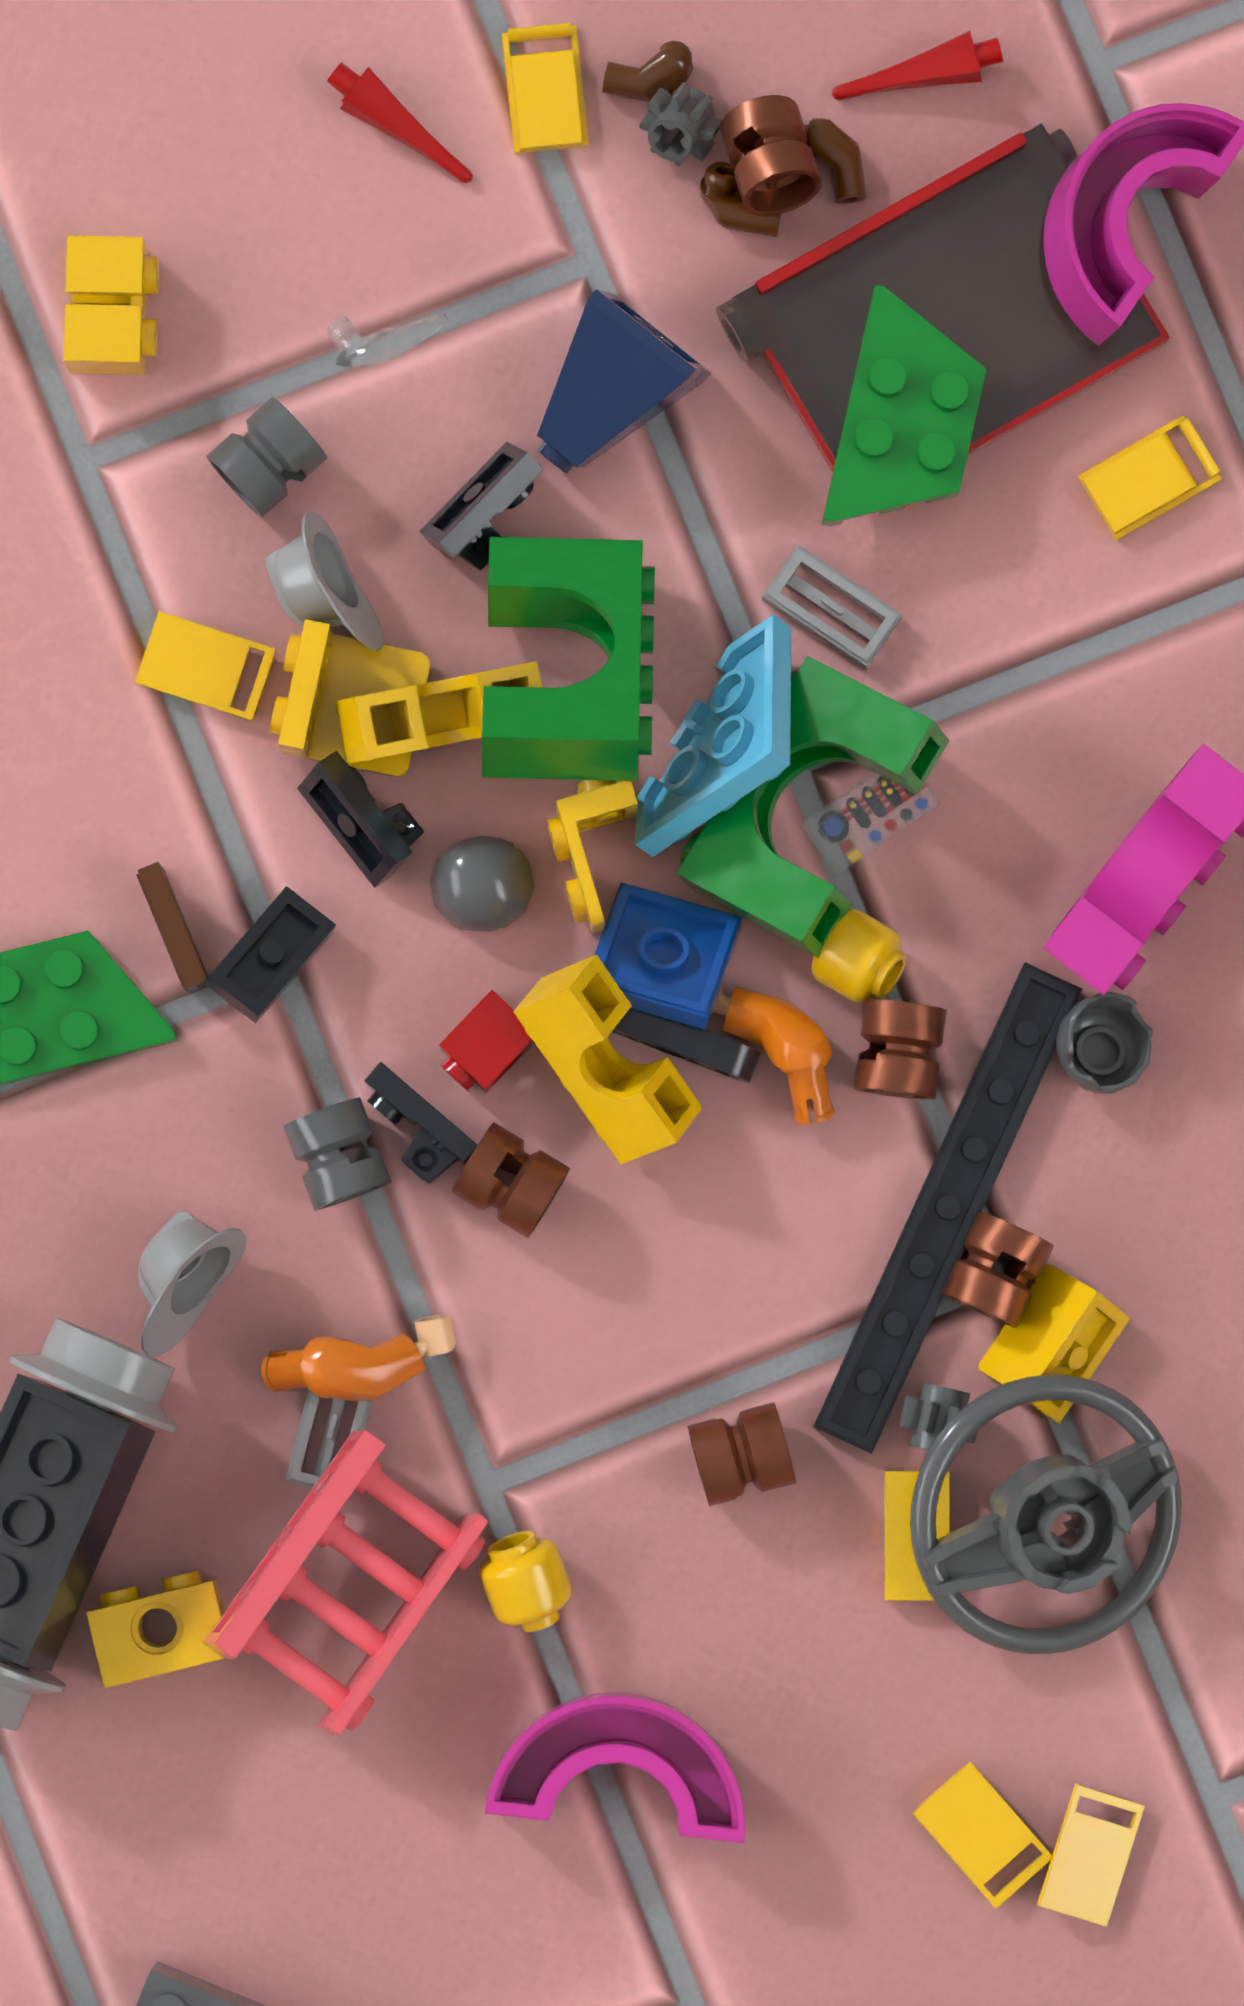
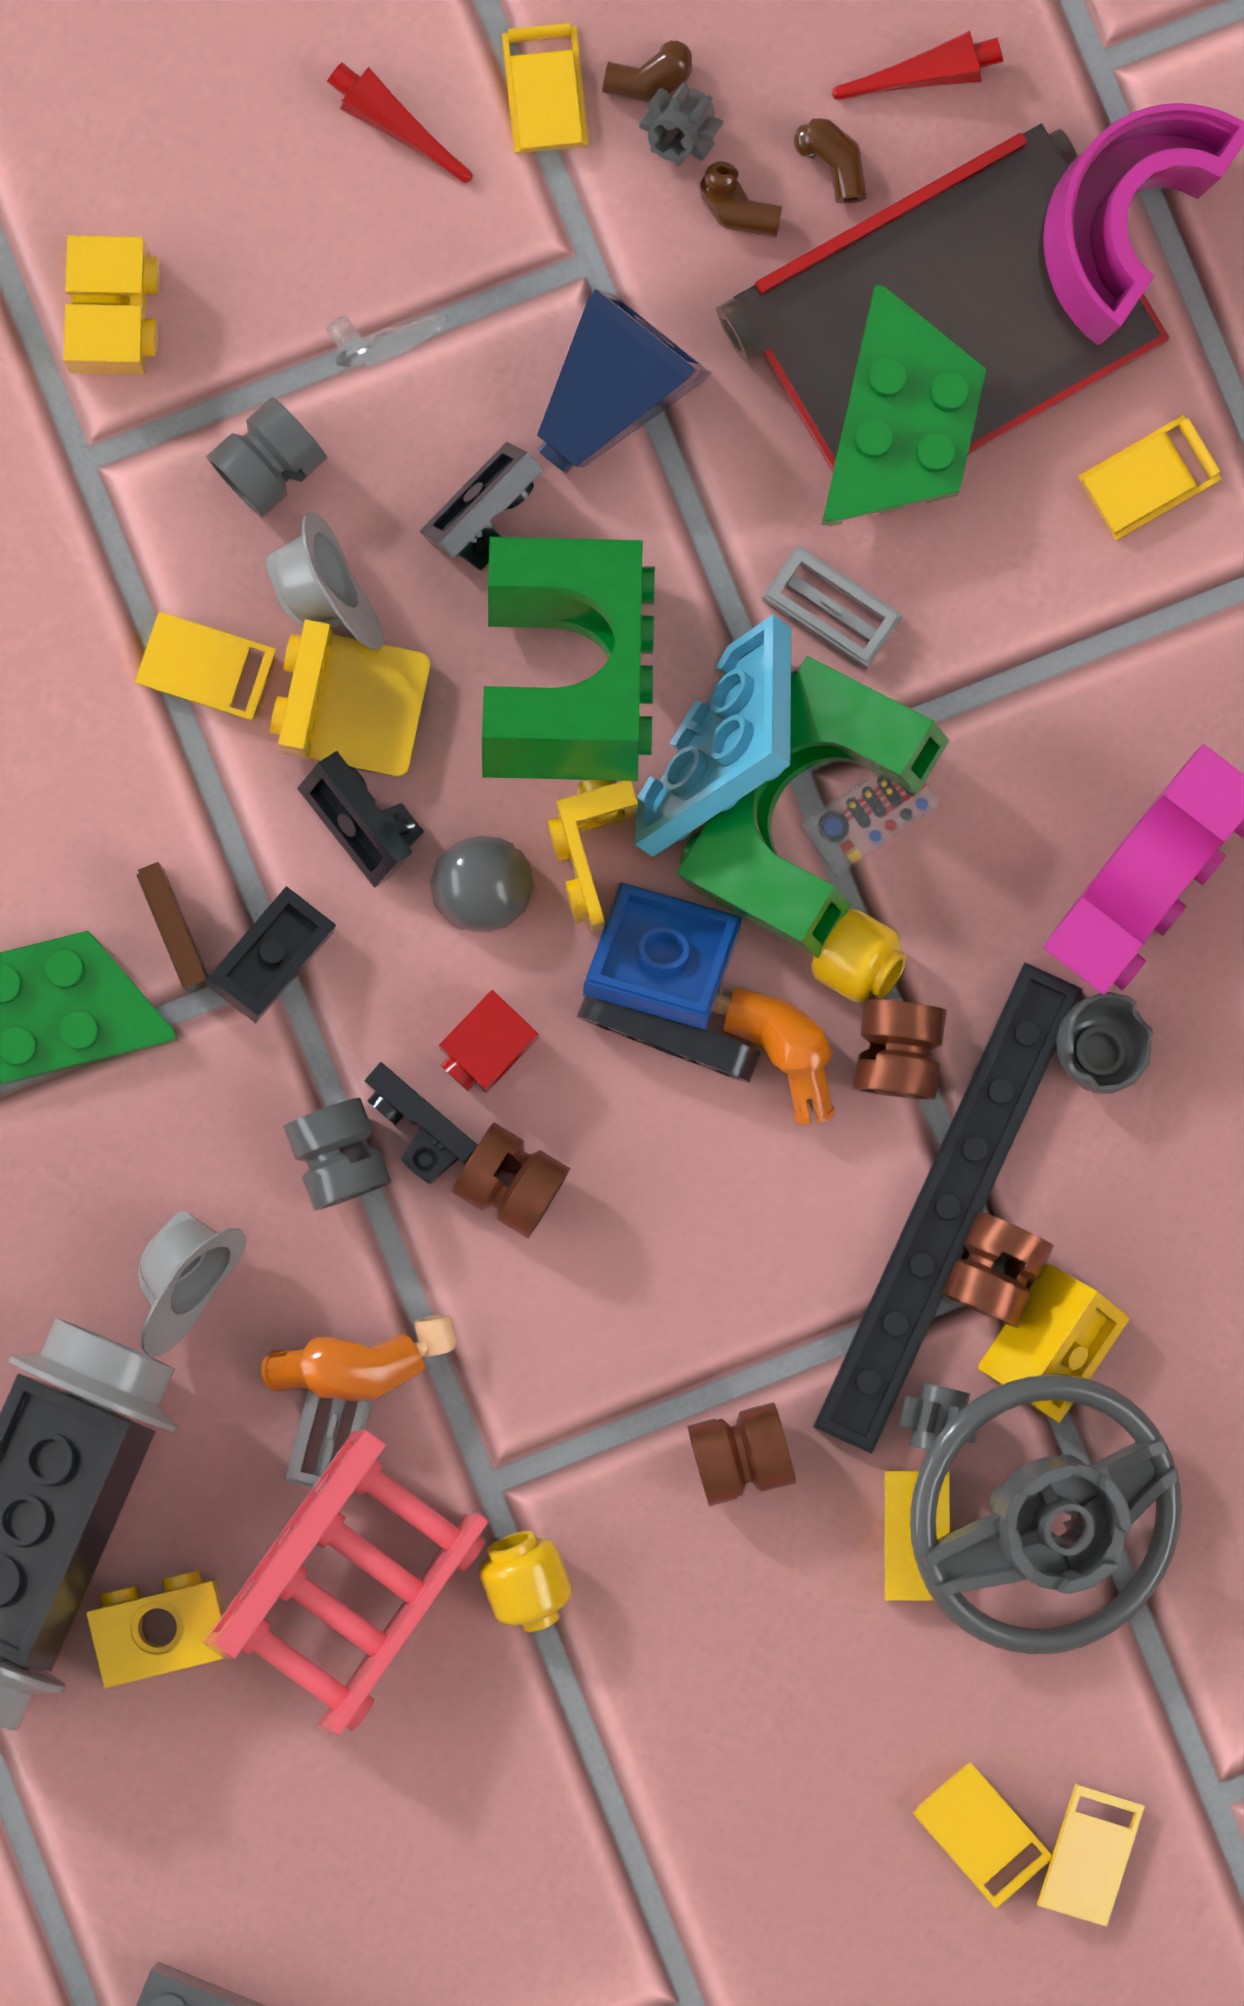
yellow arch [335,661,542,764] -> none
dark pink brick [484,1692,745,1843] -> none
yellow arch [514,954,703,1165] -> none
copper wheel [720,95,822,216] -> none

